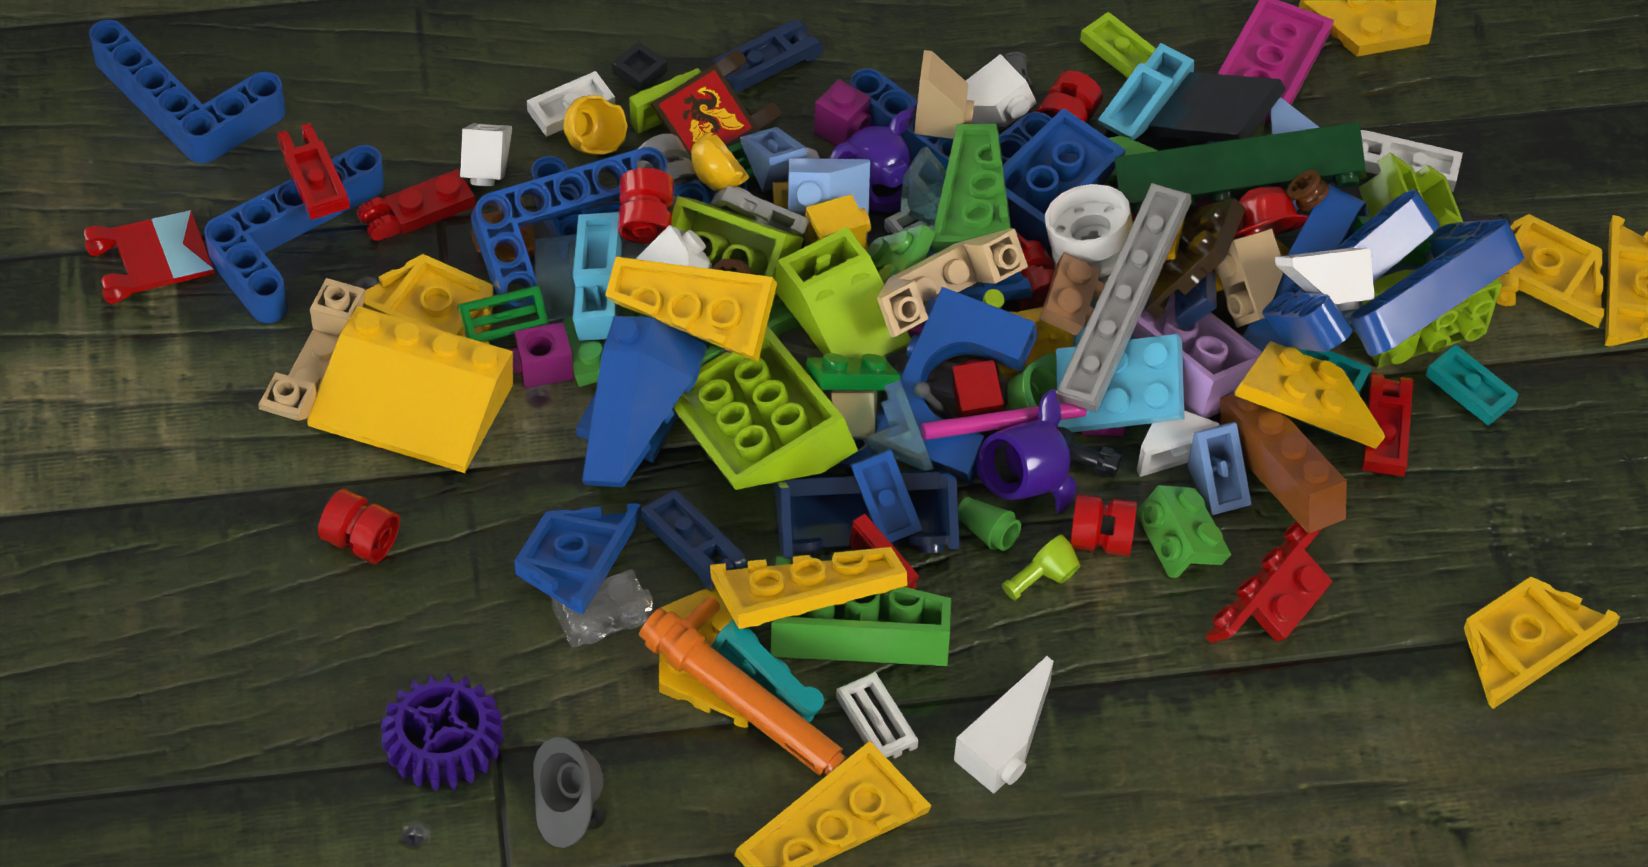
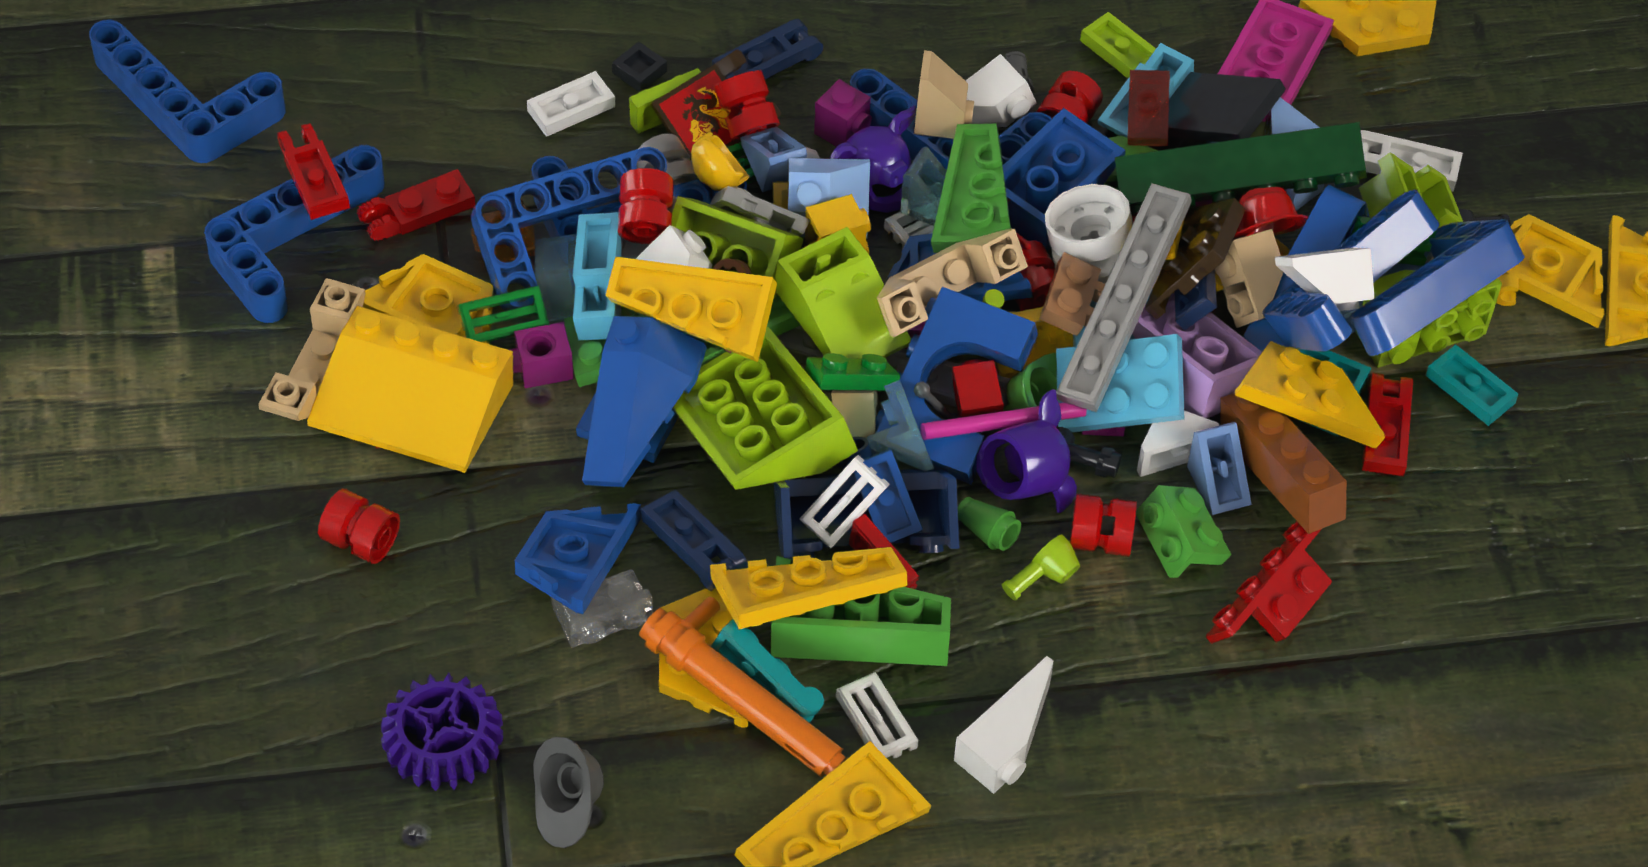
red flag [84,210,214,304] -> none
white slope [460,123,512,186] -> none
yellow hair [563,95,628,156] -> none
bright green plate [867,224,936,285] -> none
reddish brown bush [1287,170,1329,211] -> none
yellow wing [1464,577,1620,709] -> none
none -> red wheel [714,70,780,141]
none -> white tile [799,455,890,548]
none -> clear red plate [1128,70,1170,146]

